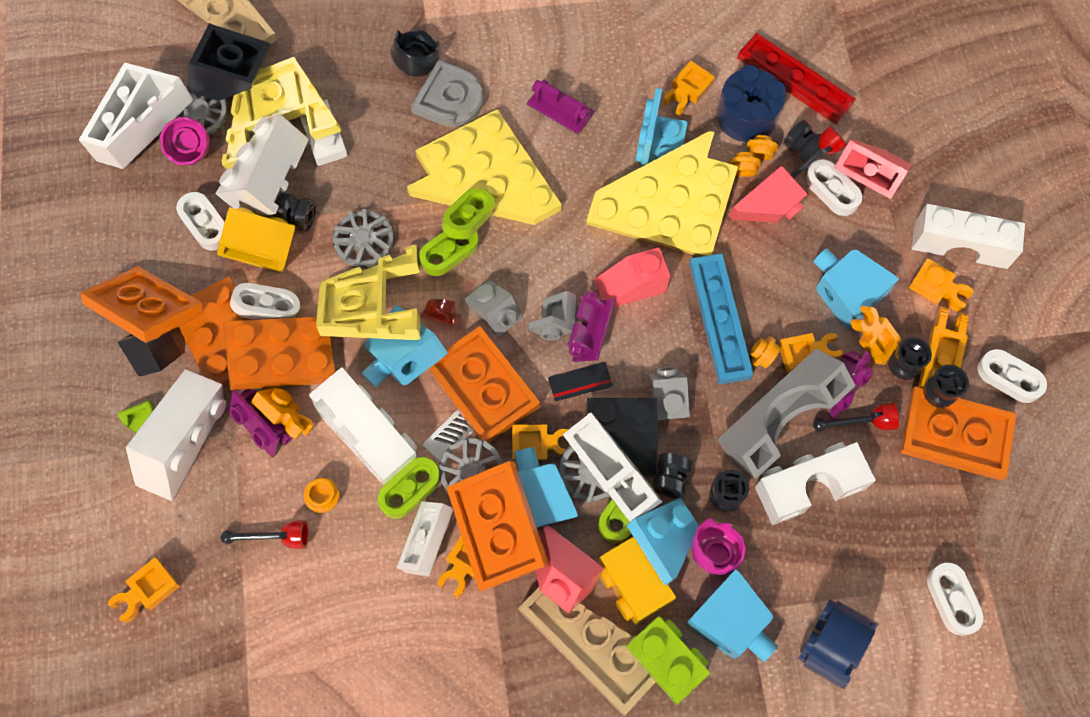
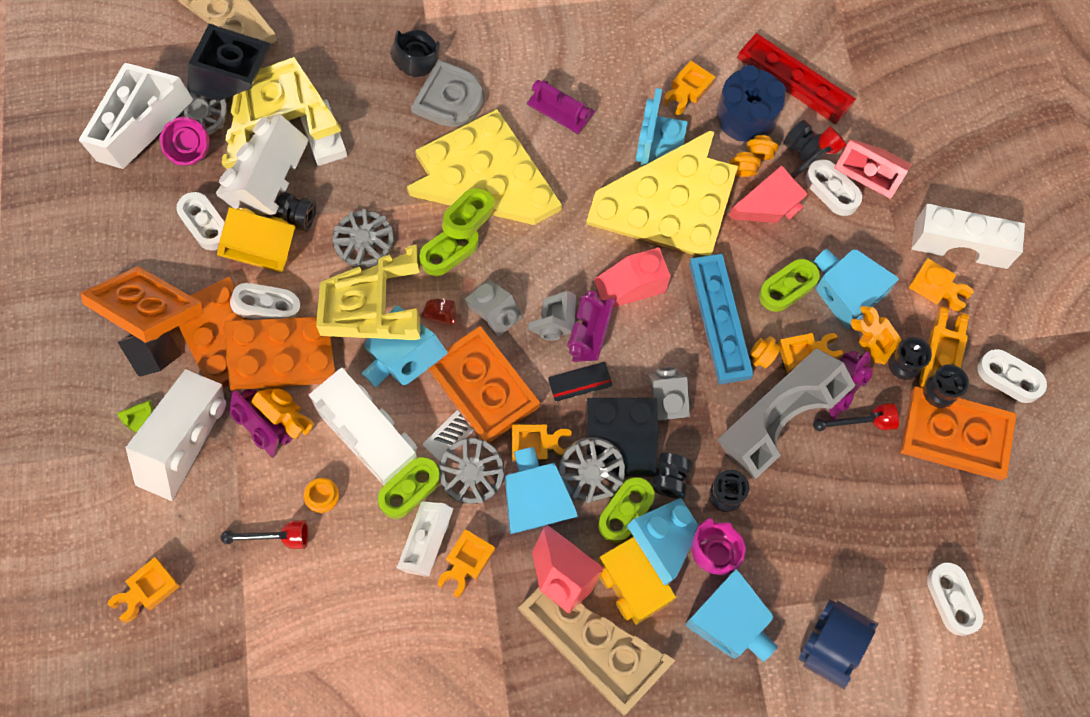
orange plate [446,461,549,591] -> none
white slope [563,413,663,522] -> none
lime bracket [625,616,711,705] -> none
white arch [755,442,876,525] -> none
none -> lime plate [759,259,820,312]

